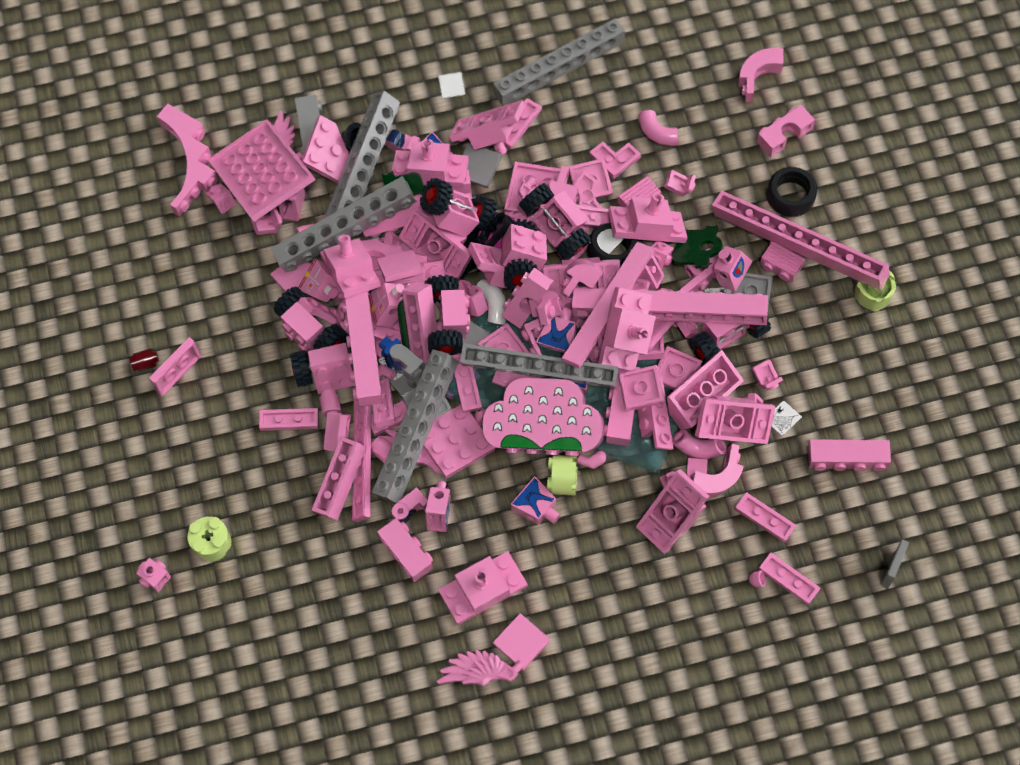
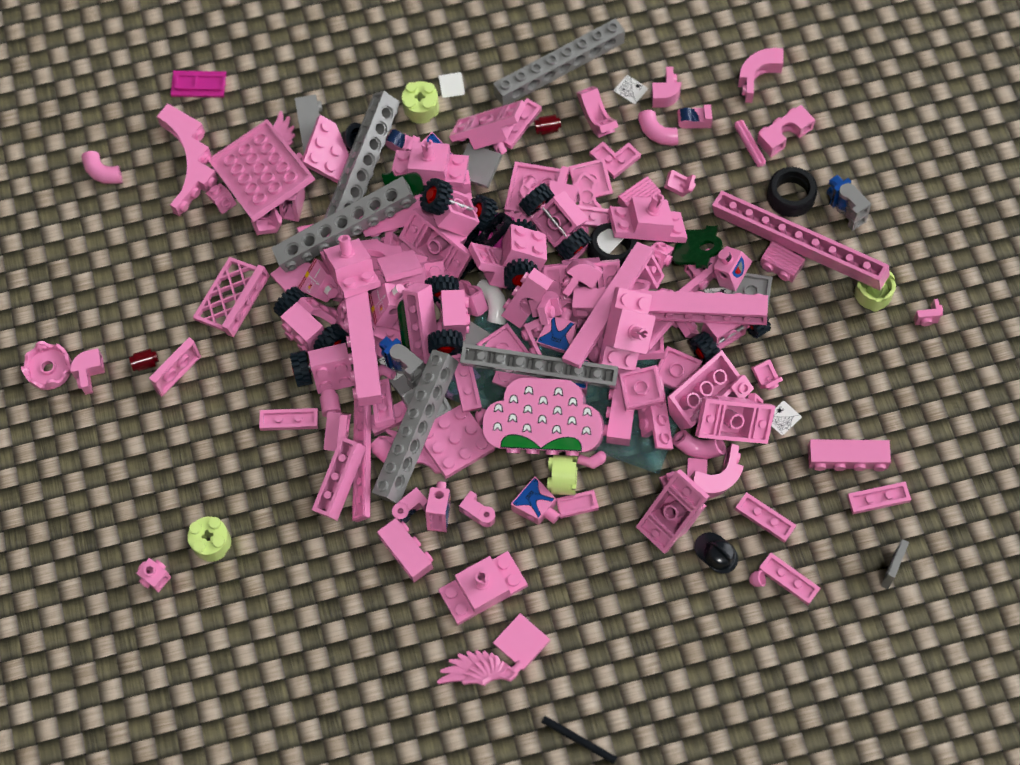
none -> bright pink plate [21,341,72,390]
none -> bright pink brick [70,348,105,395]
none -> bright pink cylinder [81,151,123,184]
none -> dark pink piece [170,71,227,98]
none -> bright pink fence [193,257,270,337]
none -> yellowish green brick [402,81,439,124]
none -> bright pink leg [459,490,495,527]
none -> dark red brick [534,114,561,135]
none -> black bar [541,716,618,764]
none -> bright pink tile [556,490,599,519]
none -> bright pink arch [576,86,618,138]
none -> white sticker [614,75,648,104]
none -> bright pink brick [652,67,681,108]
none -> bright pink leg [677,105,712,129]
none -> black piece [694,532,738,574]
none -> bright pink bracket [727,375,754,398]
none -> bright pink axle [734,120,766,167]
none -> light grey hips [827,175,871,231]
none -> bright pink plate [847,481,911,515]
none -> bright pink bracket [914,299,943,326]

